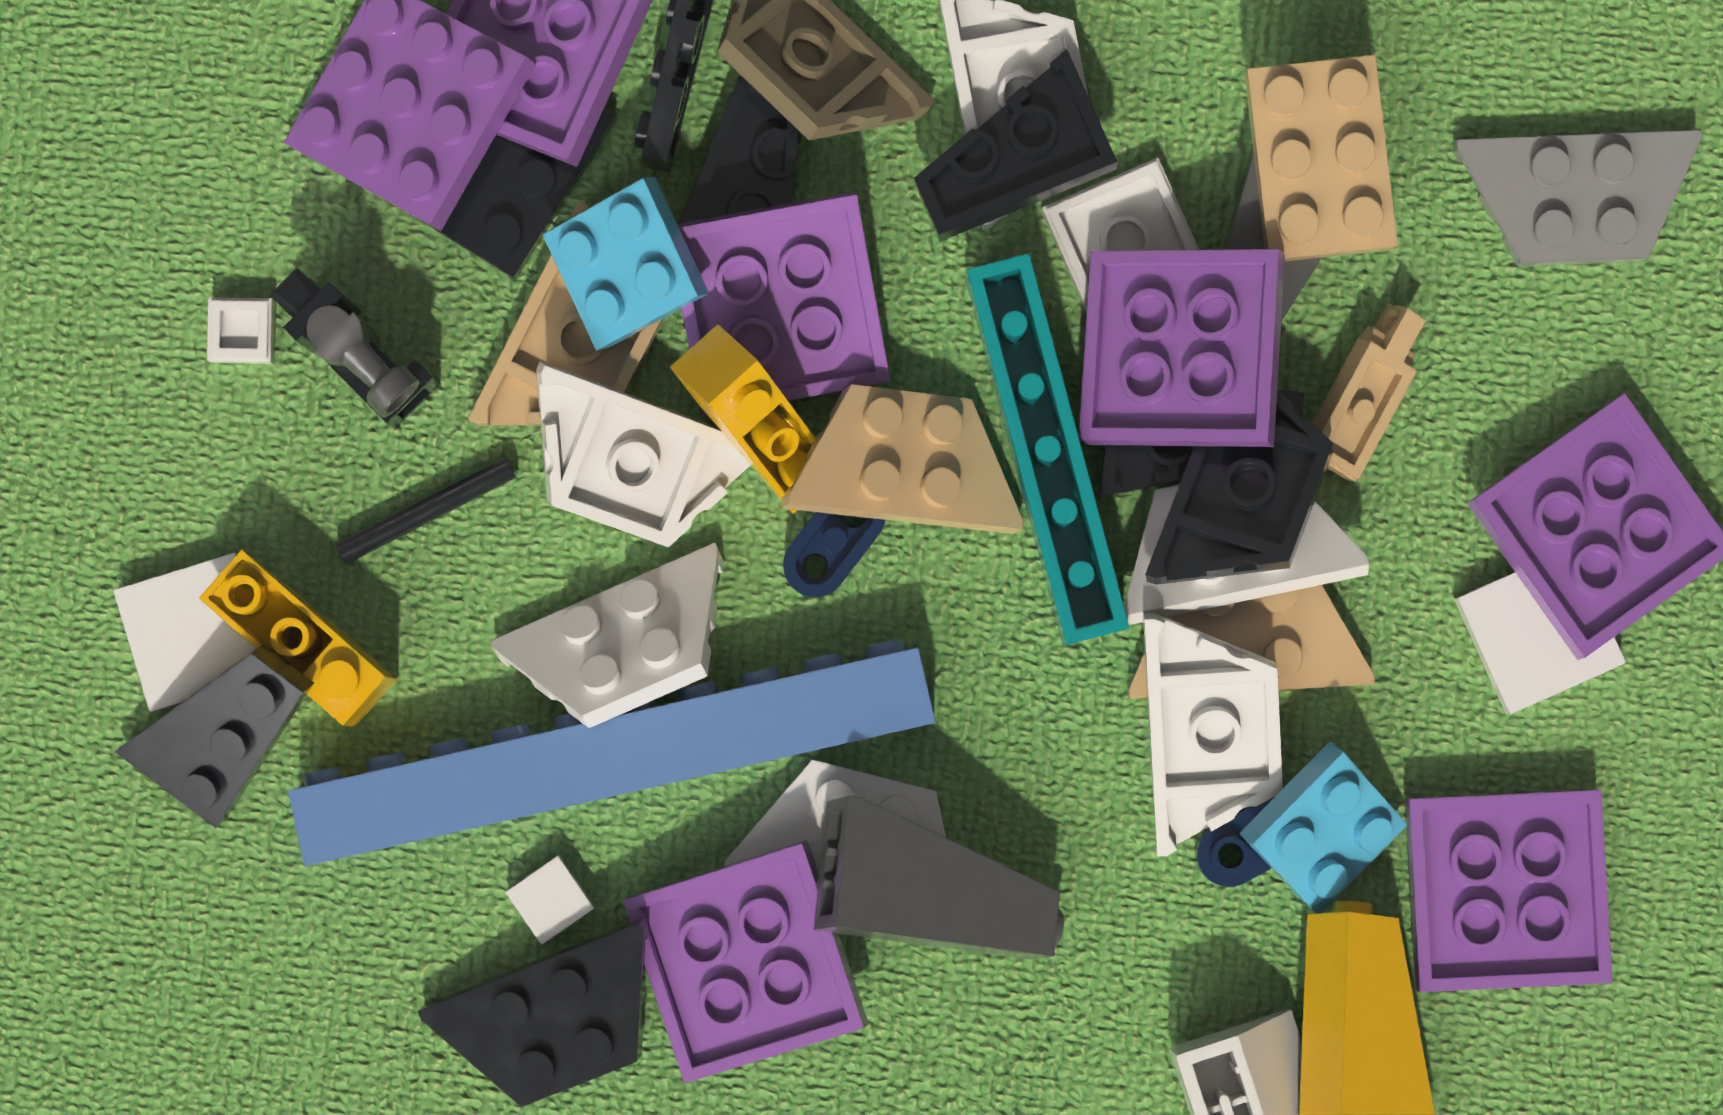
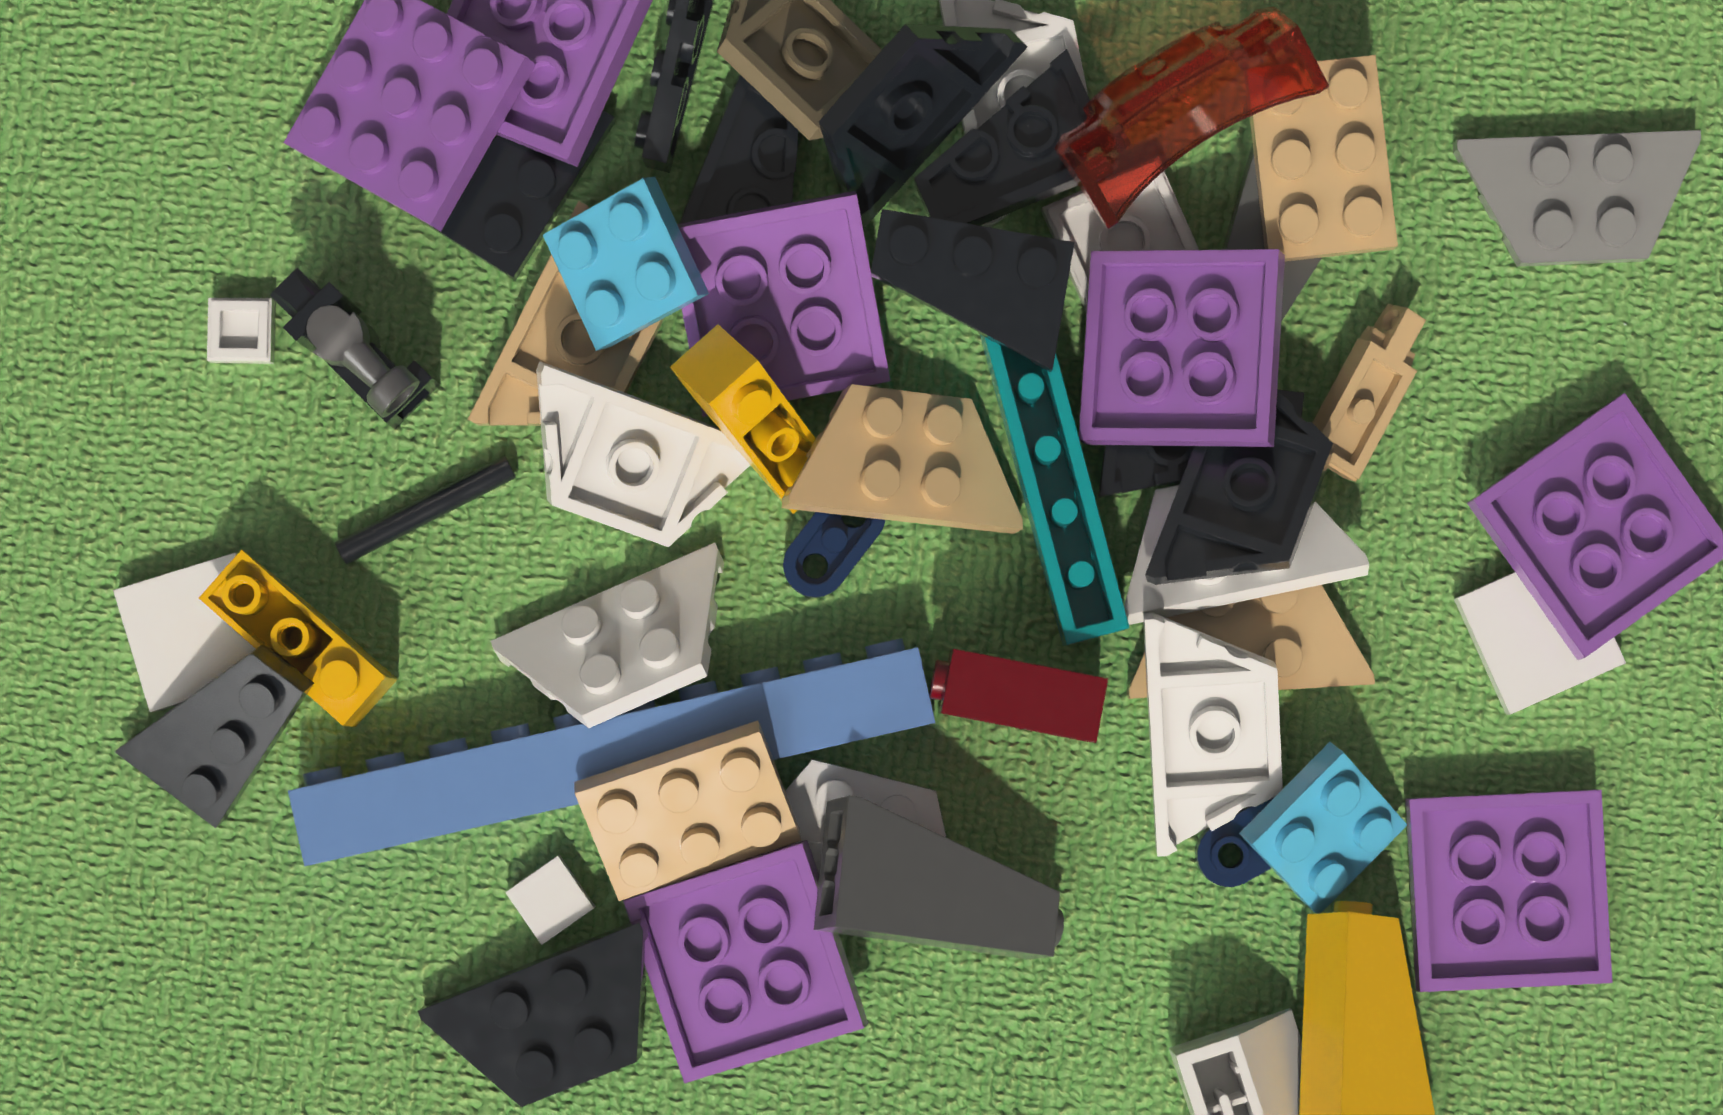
none -> tan plate [574,720,801,901]
none -> black wing [819,24,1028,229]
none -> black wing [871,209,1075,372]
none -> dark red brick [929,649,1108,743]
none -> clear red windscreen [1054,6,1330,229]

